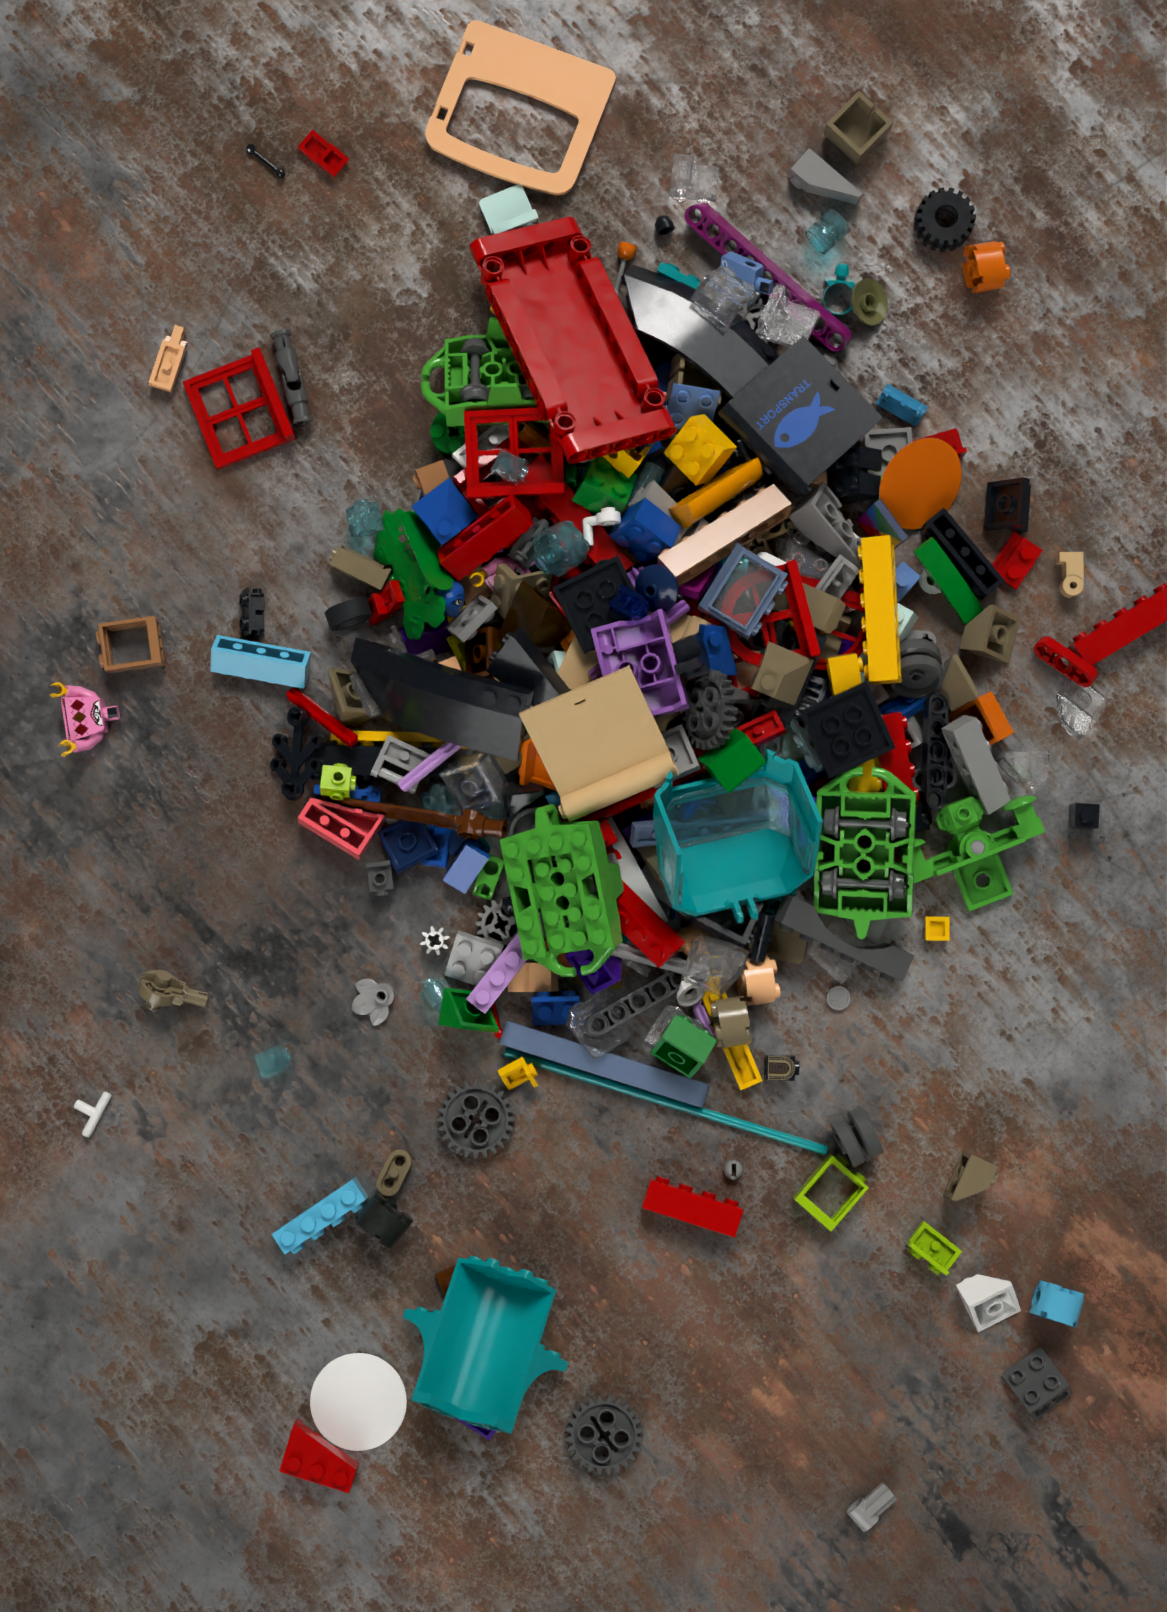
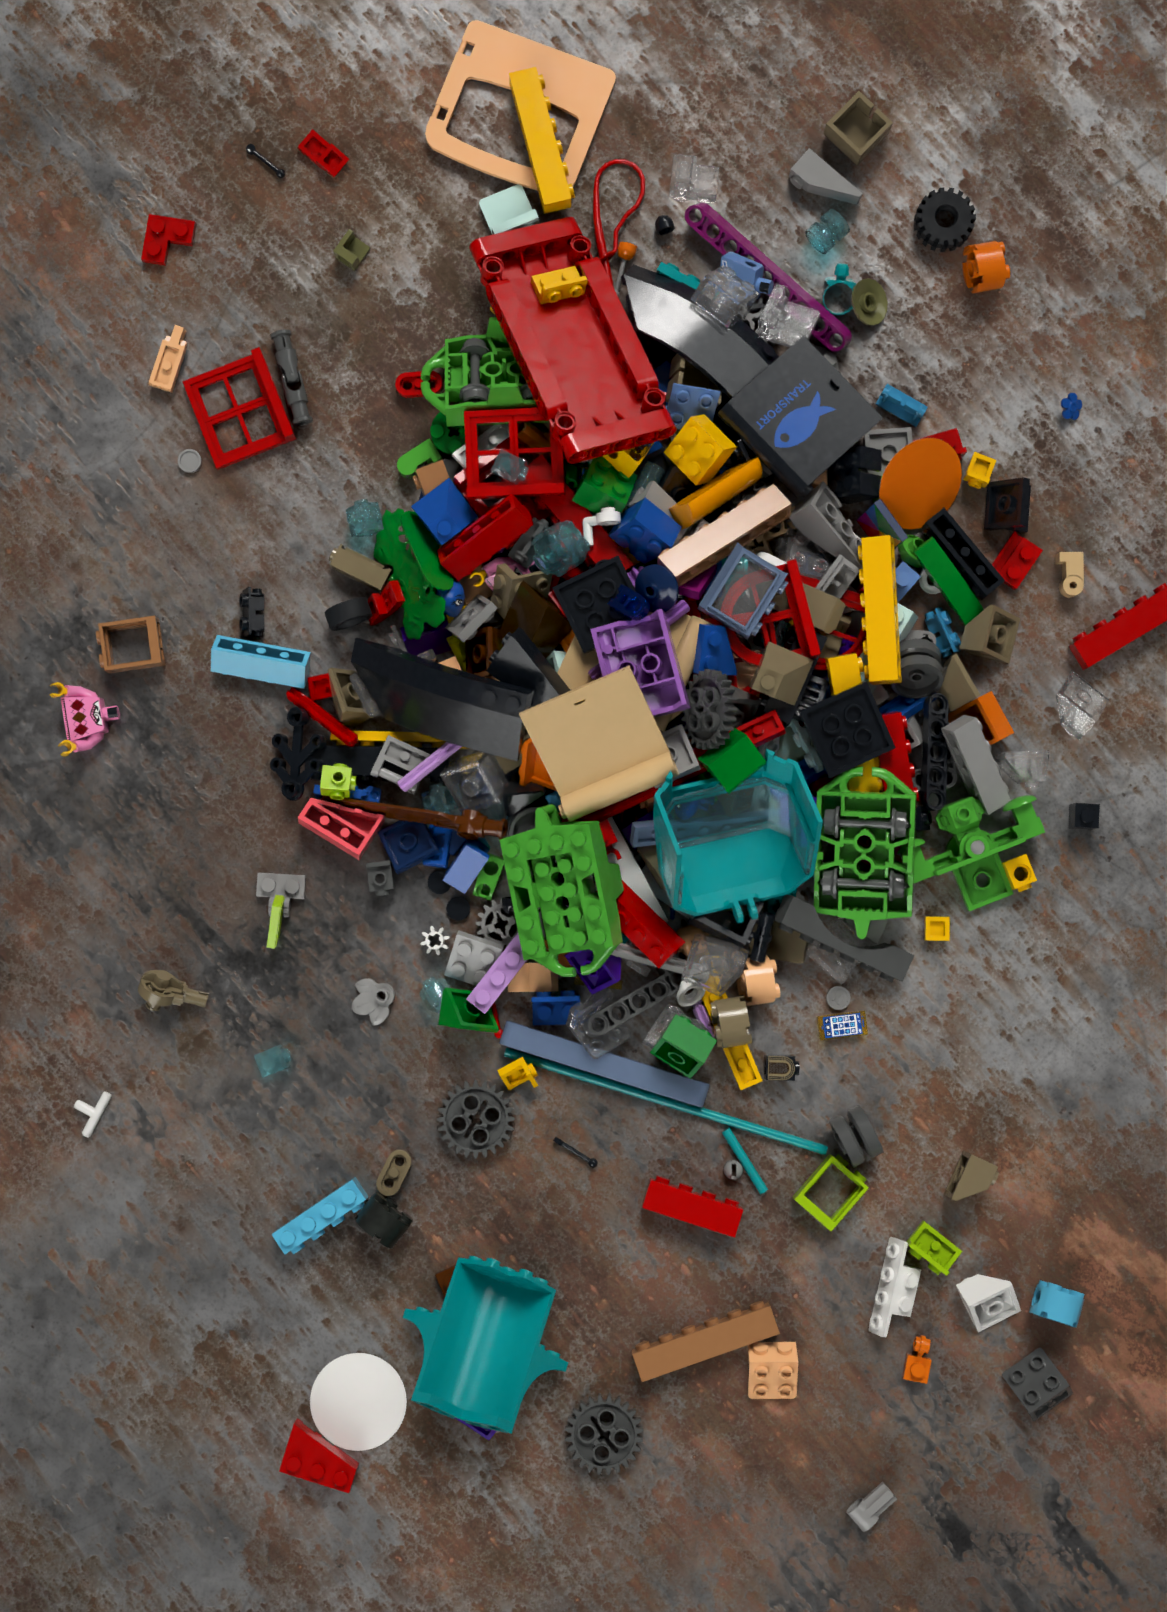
black brick [672,632,710,681] -> none
red beam [1034,636,1098,687] -> none
none -> red plate [141,214,197,266]
none -> light grey piece [178,449,202,473]
none -> light grey hinge [256,873,306,918]
none -> lime tile [266,895,285,949]
none -> red bracket [307,673,332,701]
none -> olive panel [333,229,370,271]
none -> red plate [395,371,443,398]
none -> bright green leg [397,438,443,479]
none -> black piece [427,870,451,894]
none -> black piece [446,897,470,921]
none -> yellow brick [509,67,575,214]
none -> yellow bracket [530,266,588,304]
none -> black hinge [553,1137,598,1168]
none -> red piece [593,159,645,288]
none -> medium nougat brick [632,1301,780,1382]
none -> teal bar [722,1128,768,1194]
none -> light nougat bracket [747,1342,798,1399]
none -> tile [817,1011,868,1040]
none -> white bracket [868,1237,921,1338]
none -> bright green plate [898,535,925,568]
none -> orange plate [902,1335,932,1384]
none -> dark azure hinge [924,608,961,658]
none -> yellow bracket [963,452,996,489]
none -> yellow brick [1002,854,1037,892]
none -> blue plant [1061,393,1082,420]

